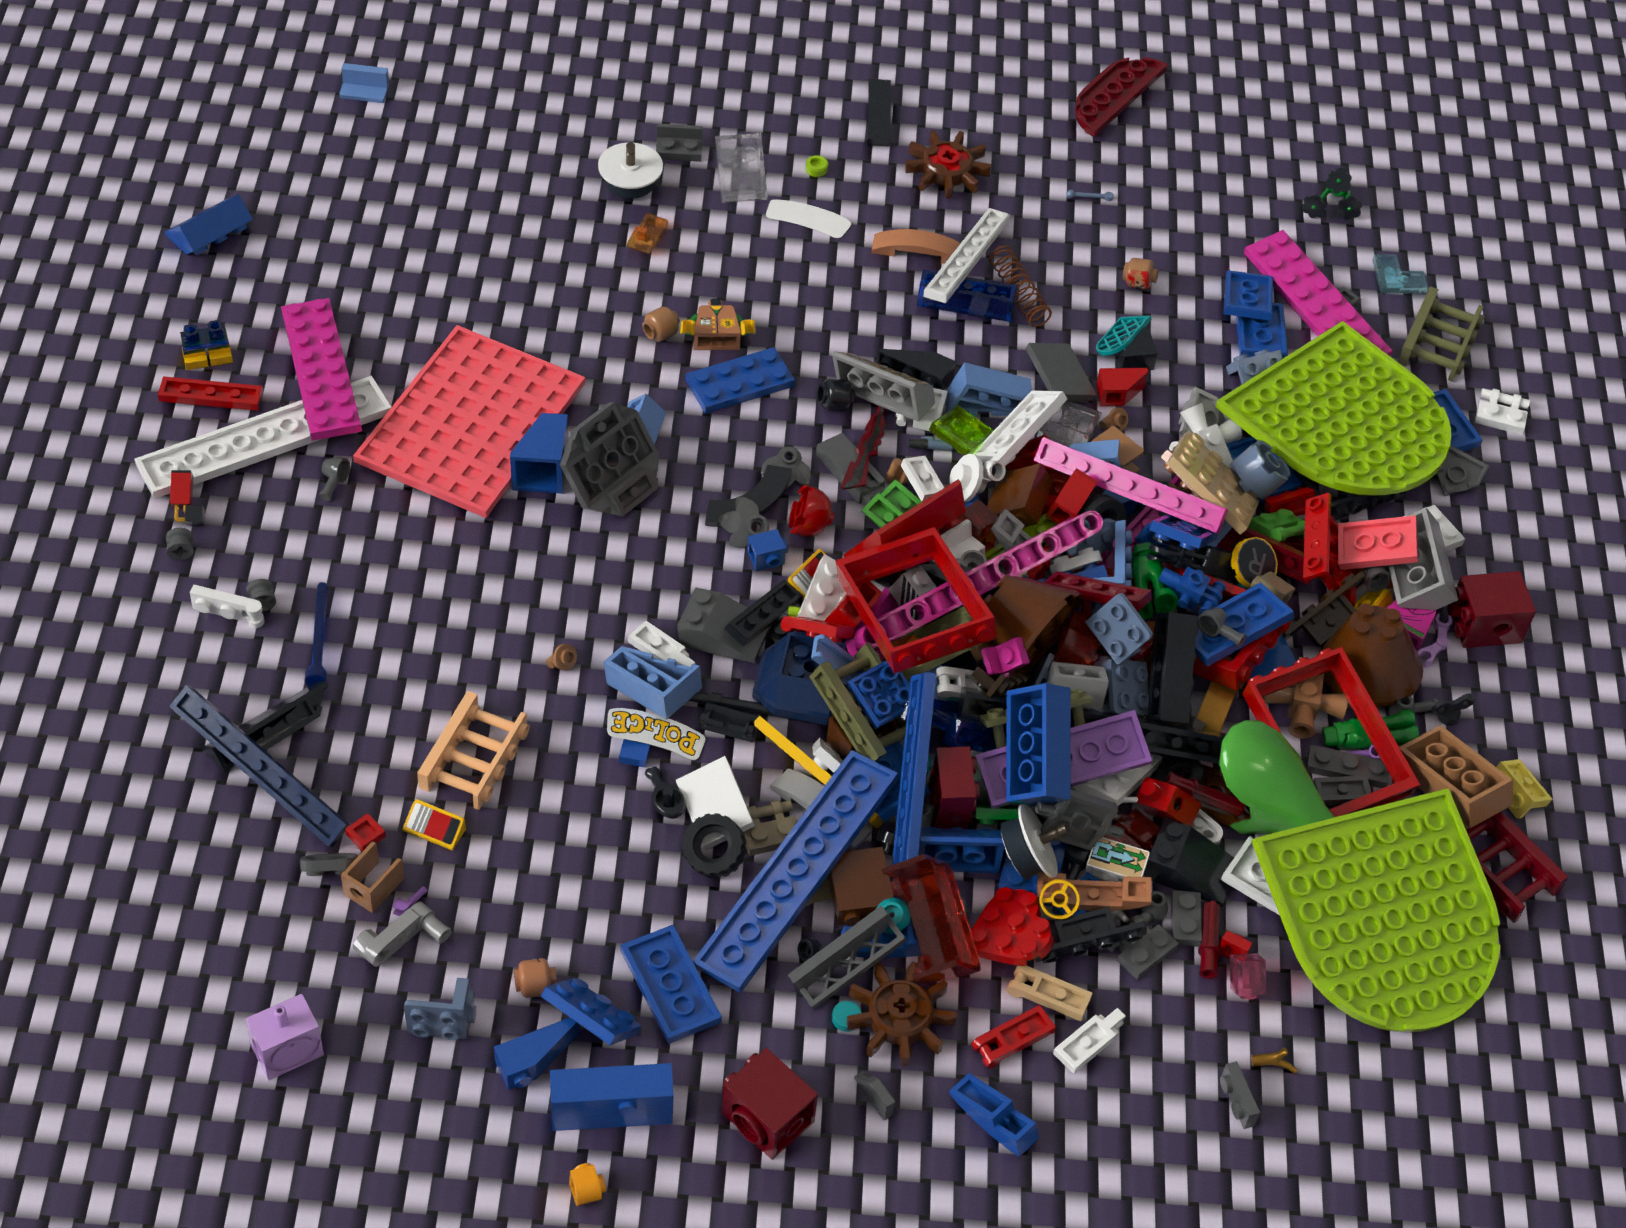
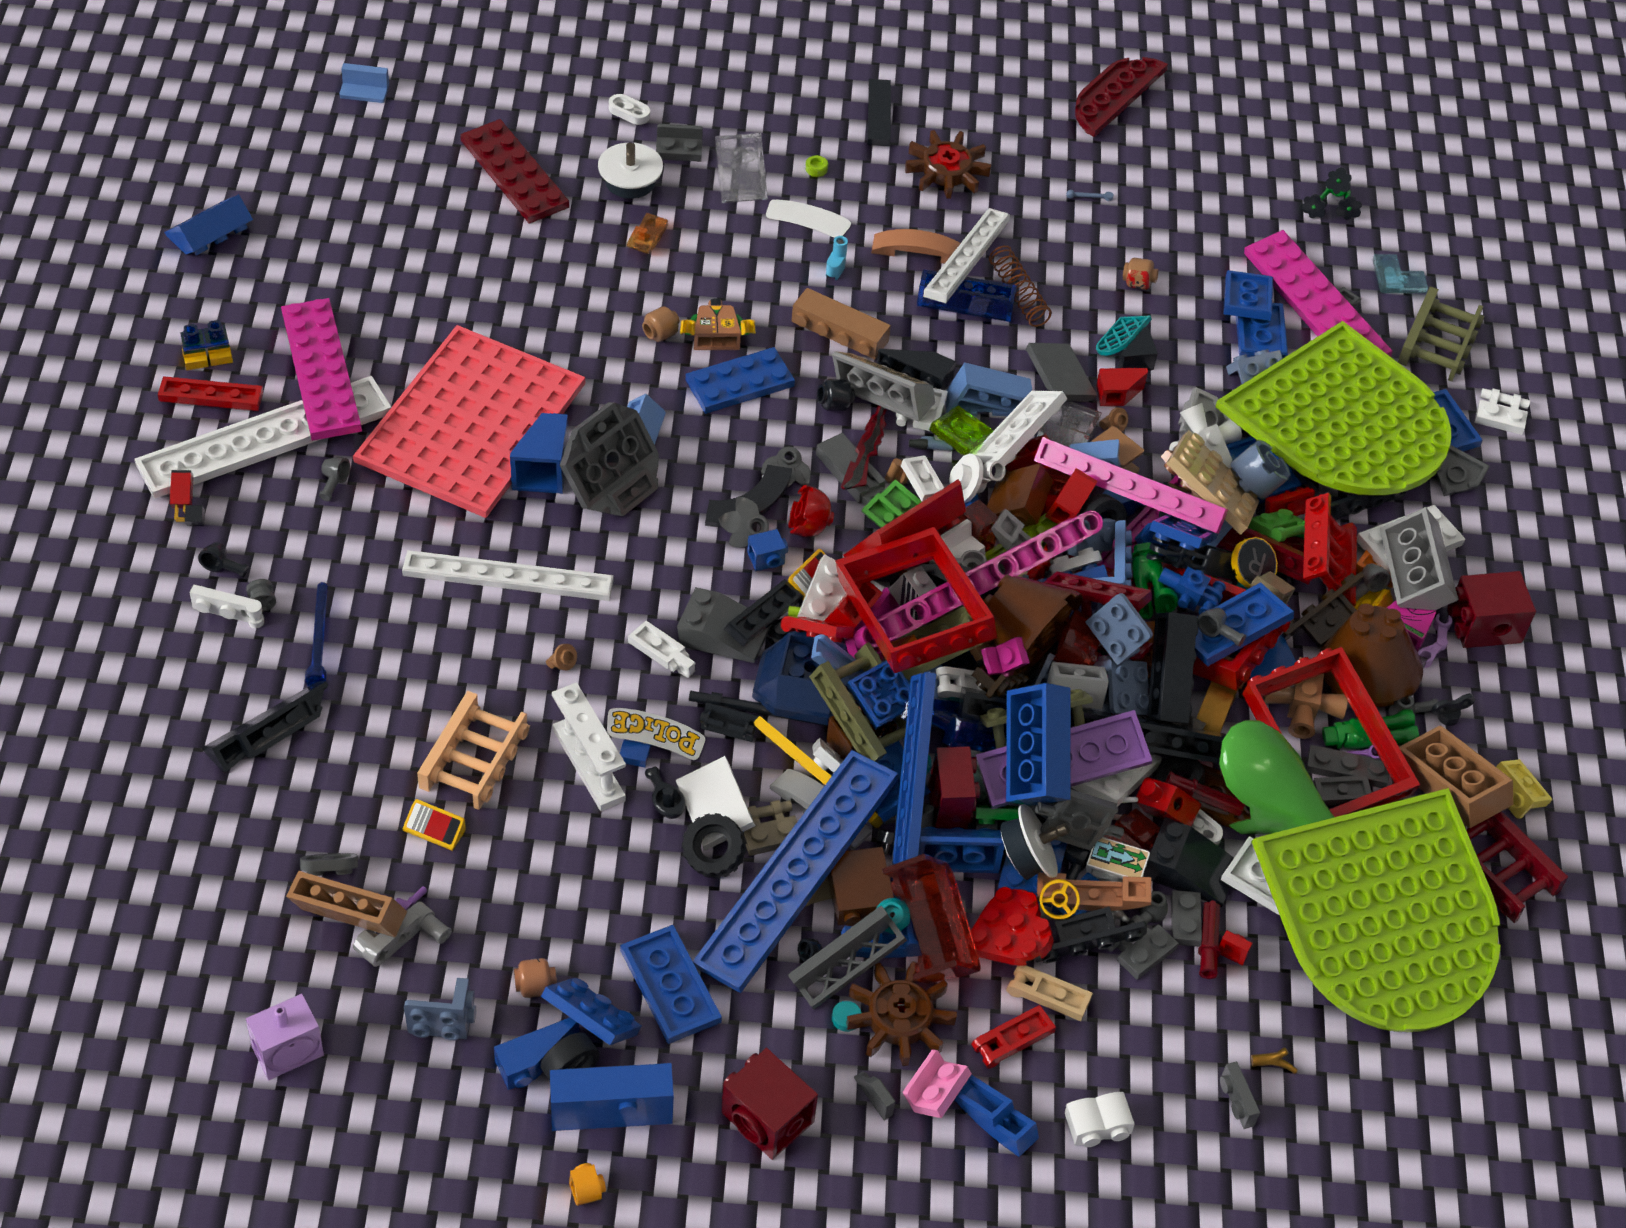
dark grey wheel [166,527,193,560] -> none
dark blue plate [169,685,350,847] -> none
medium nougat piece [341,841,404,913] -> none
red tile [345,813,386,852] -> none
medium blue wedge [604,646,702,720] -> none
white hinge [1053,1008,1126,1074] -> none
clear pink brick [1230,953,1266,999] -> none
coral plate [1338,515,1418,570] -> none
none -> black bar [198,542,249,578]
none -> medium nougat brick [286,871,407,937]
none -> white tile [402,550,614,601]
none -> dark red plate [460,119,569,224]
none -> black tyre [540,1032,600,1080]
none -> white fence [552,682,626,811]
none -> white plate [609,94,650,125]
none -> medium nougat brick [792,288,891,359]
none -> medium azure piece [826,236,848,280]
none -> bright pink bracket [903,1050,972,1118]
none -> white brick [1065,1092,1134,1147]

